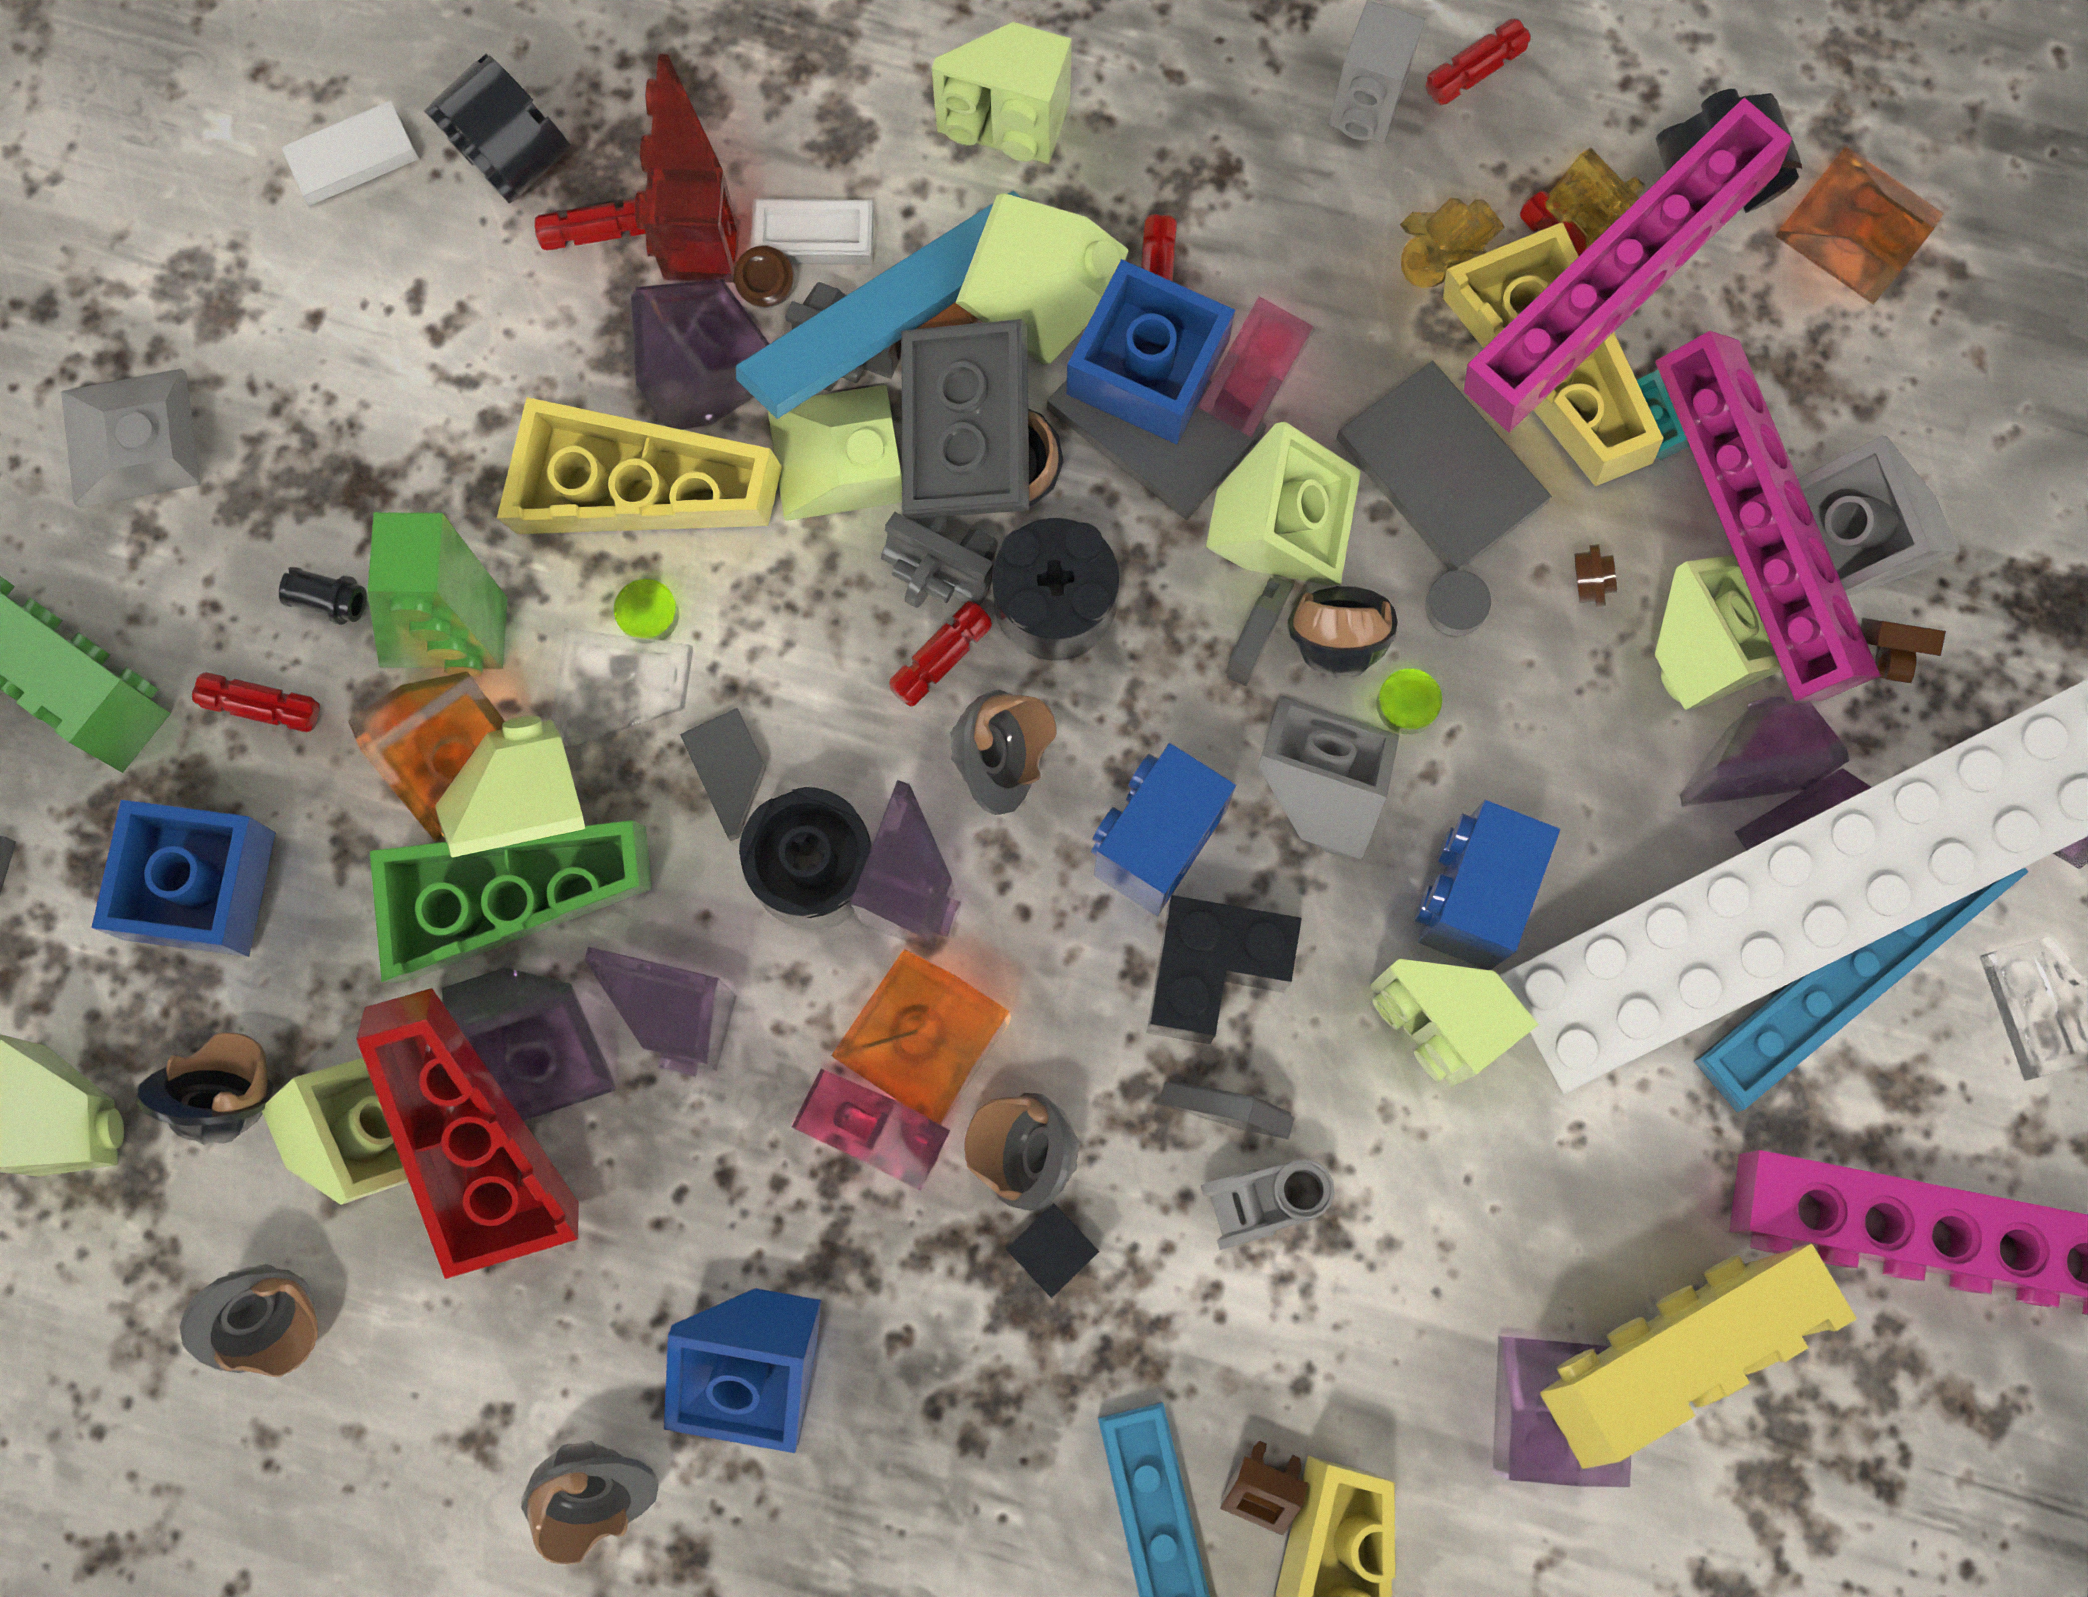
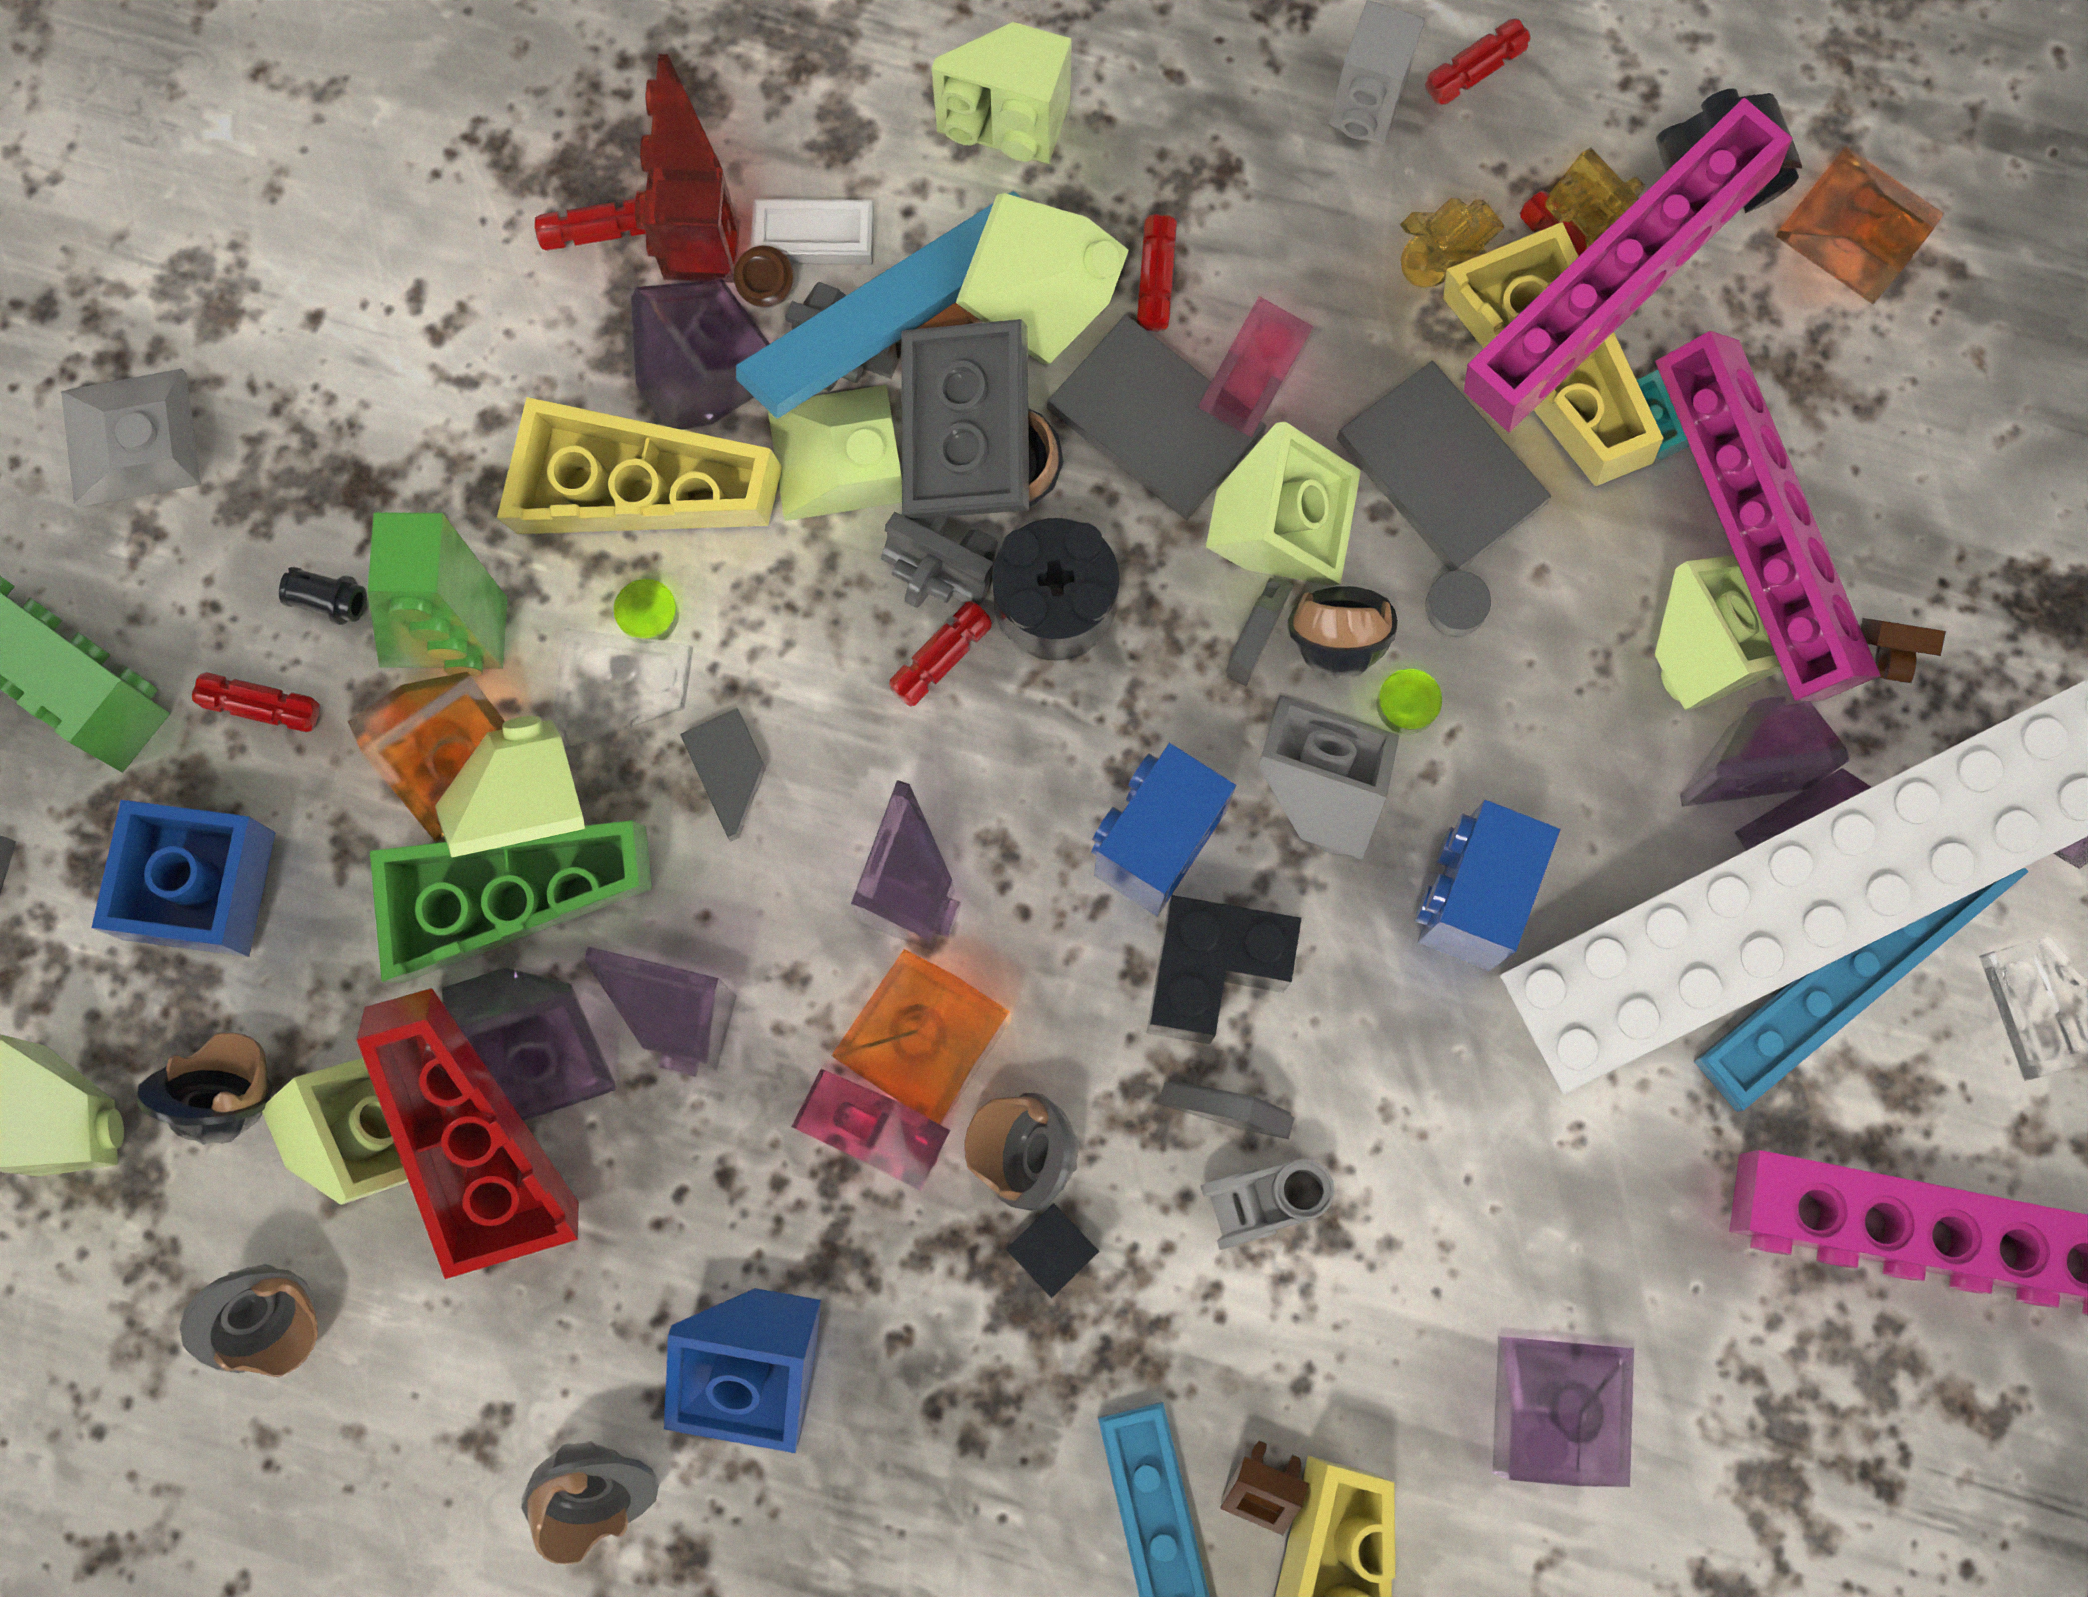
white tile [281,100,419,206] -> none
black brick [424,54,571,204] -> none
black brick [739,787,876,929] -> none
dark grey piece [950,689,1057,815] -> none
blue brick [1066,259,1235,445] -> none
yellowish green slope [1370,959,1539,1087] -> none
light yellow wedge [1540,1244,1857,1469] -> none
reddish brown plate [1574,544,1617,607] -> none
light grey slope [1798,435,1960,596] -> none

